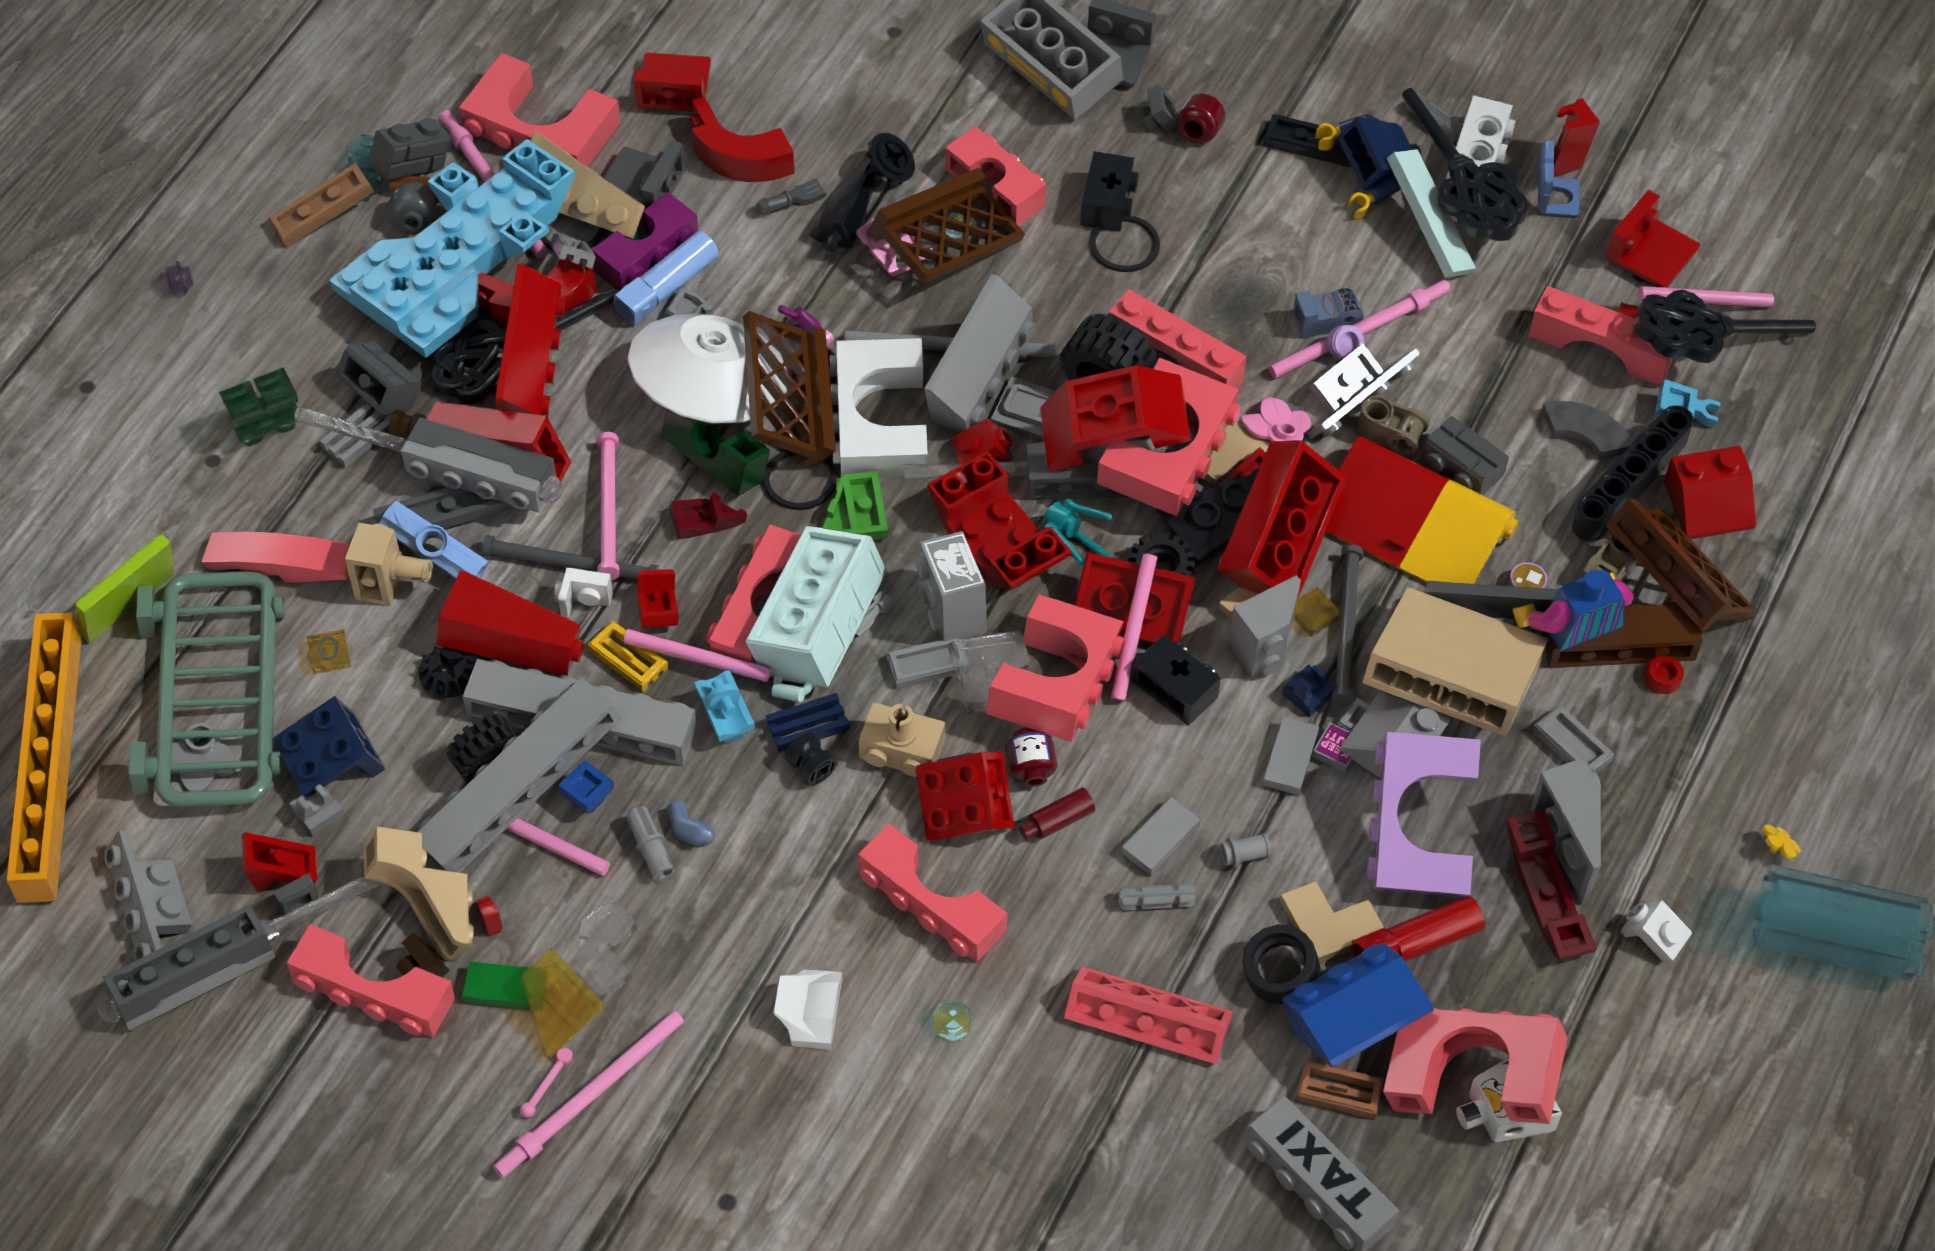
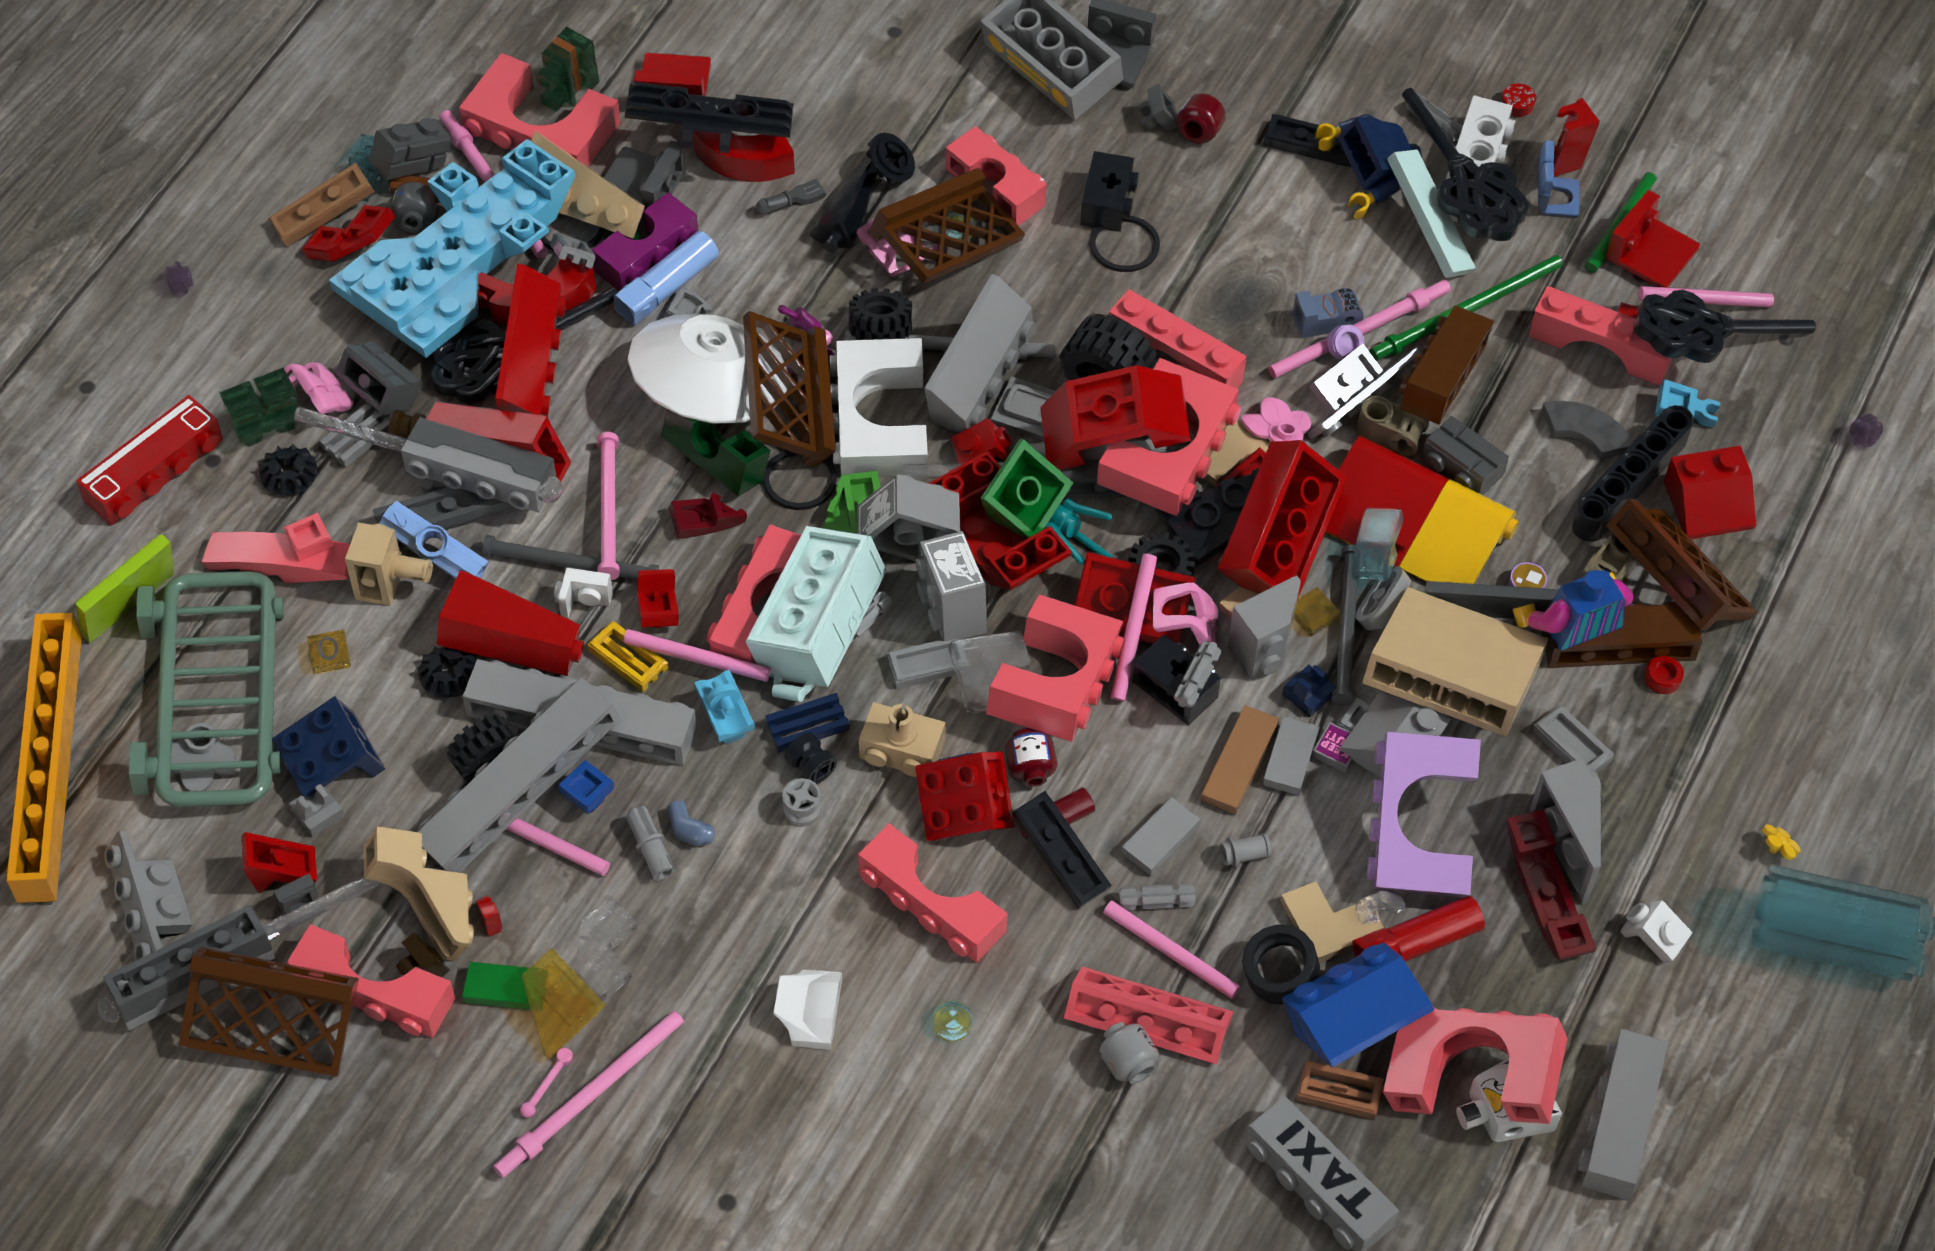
none -> red brick [76,395,223,526]
none -> reddish brown fence [178,947,359,1077]
none -> black gear [259,443,318,496]
none -> bright pink piece [268,362,354,414]
none -> coral tile [283,512,334,561]
none -> red tile [302,205,395,262]
none -> clear green hips [536,26,600,112]
none -> black piece [625,82,794,153]
none -> light grey wheel [782,778,821,827]
none -> black tyre [849,288,912,340]
none -> light grey brick [857,474,960,561]
none -> green slope [980,439,1073,539]
none -> black tile [1012,791,1112,909]
none -> light grey head [1099,1022,1159,1084]
none -> bright pink bar [1103,901,1241,999]
none -> bright pink piece [1153,583,1218,647]
none -> light grey axle [1174,641,1221,708]
none -> medium nougat tile [1201,705,1280,815]
none -> clear light blue slope [1352,508,1404,580]
none -> light grey plate [1355,566,1411,631]
none -> clear arm [1355,890,1405,924]
none -> green bar [1369,255,1563,361]
none -> reddish brown brick [1399,305,1494,425]
none -> red tile [1501,83,1536,117]
none -> light grey brick [1577,1029,1668,1201]
none -> green bar [1584,172,1657,273]
none -> clear purple plate [1850,414,1883,448]

